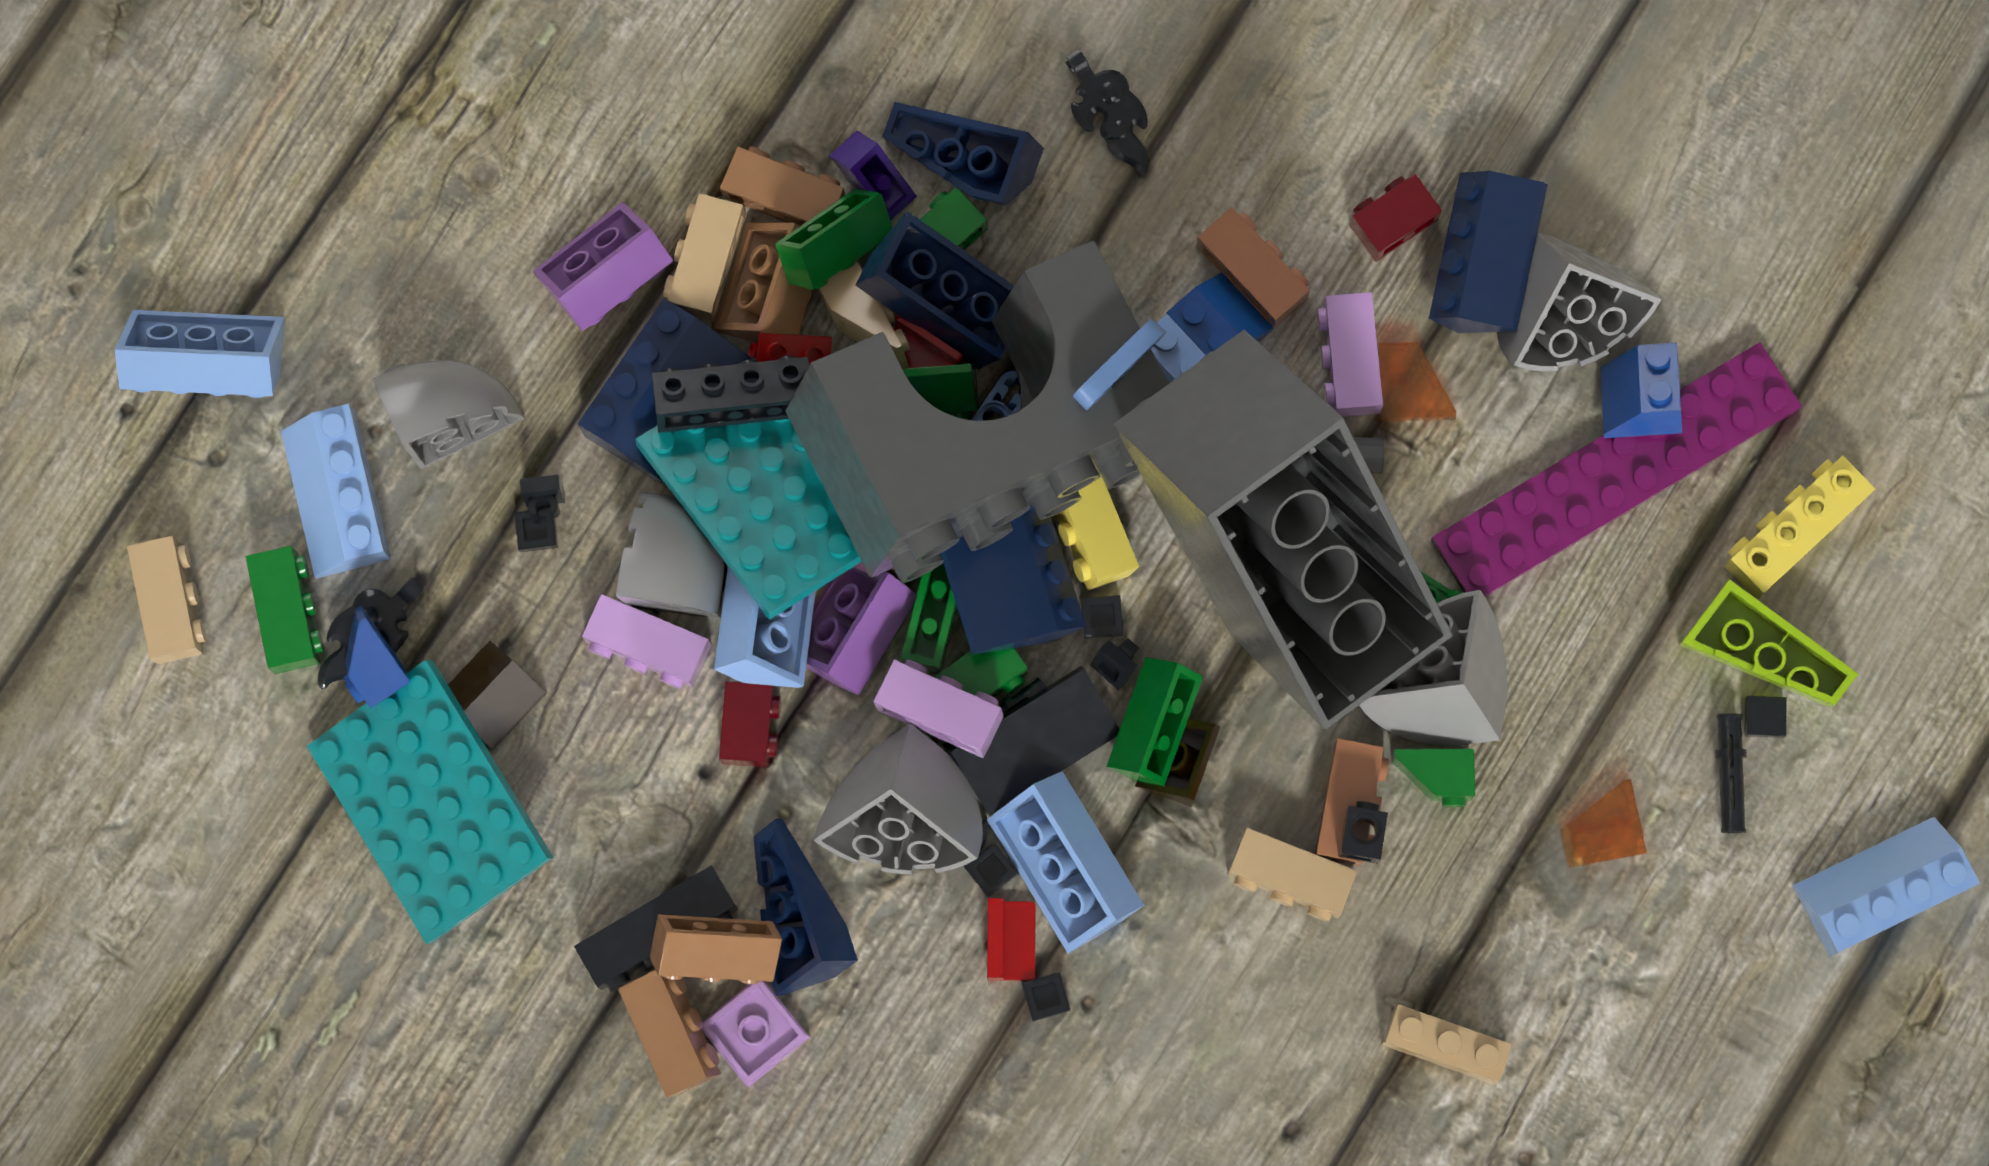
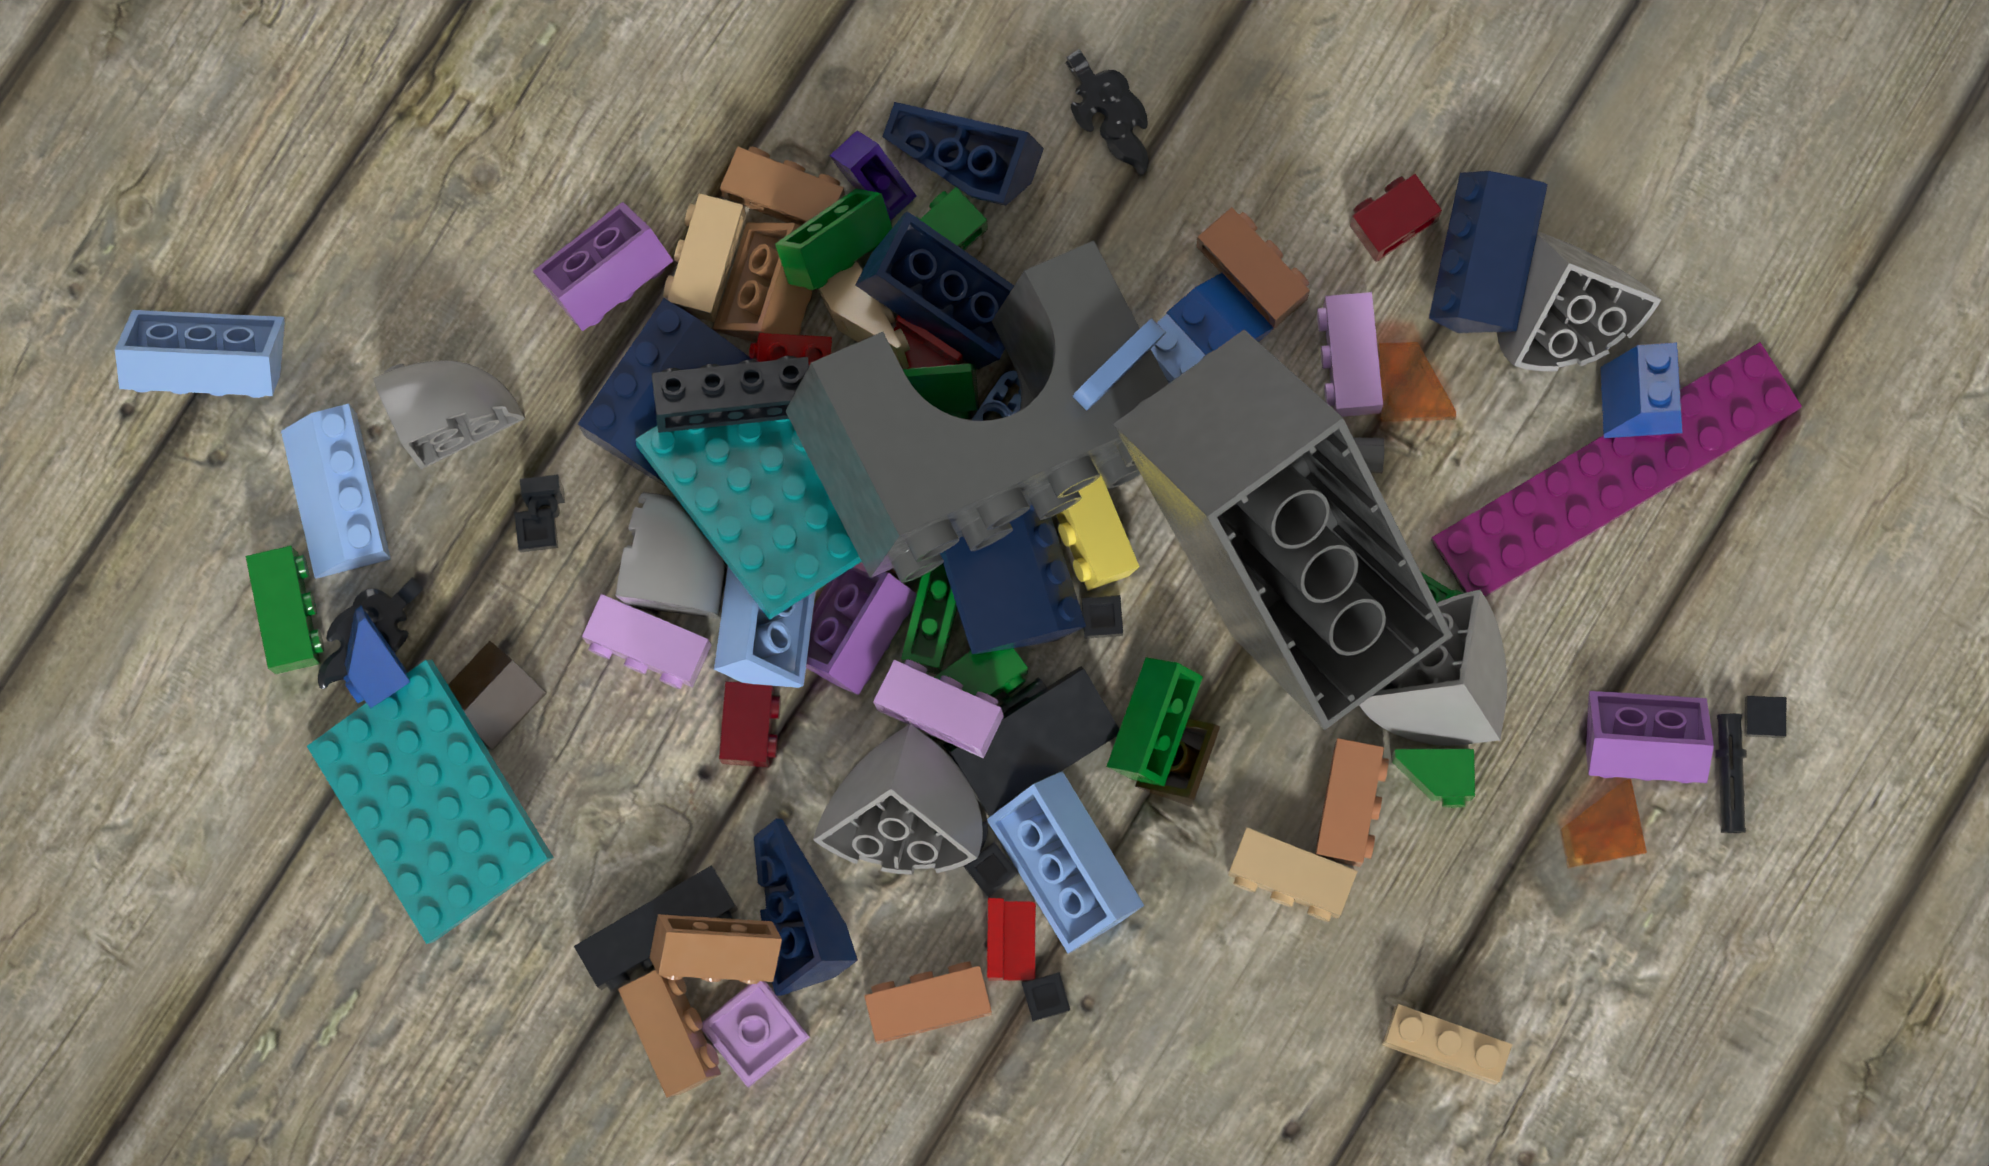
tan brick [127,536,207,664] -> none
black tile [1090,638,1139,691] -> none
black brick [1339,801,1388,864] -> none
lime wedge [1679,579,1858,708] -> none
light yellow brick [1724,455,1875,599] -> none
light blue slope [1793,817,1980,957] -> none
none -> nougat brick [864,961,992,1044]
none -> medium lavender slope [1586,691,1714,783]

